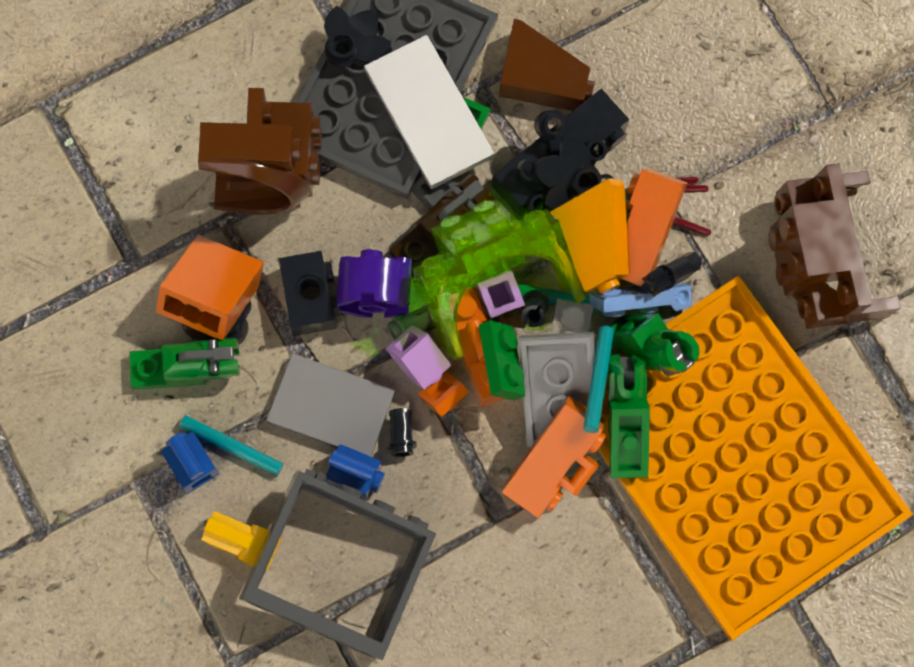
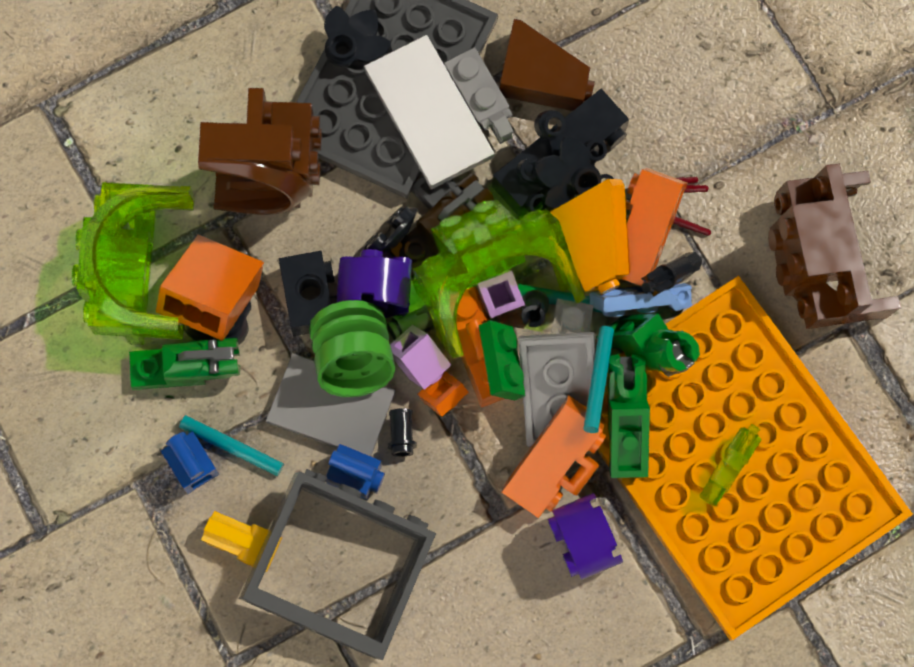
none -> clear neon green piece [72,182,195,345]
none -> bright green wheel [309,300,396,397]
none -> black dish [362,206,418,255]
none -> light grey hinge [444,47,514,144]
none -> dark purple brick [548,493,623,580]
none -> clear neon green piece [700,424,762,507]

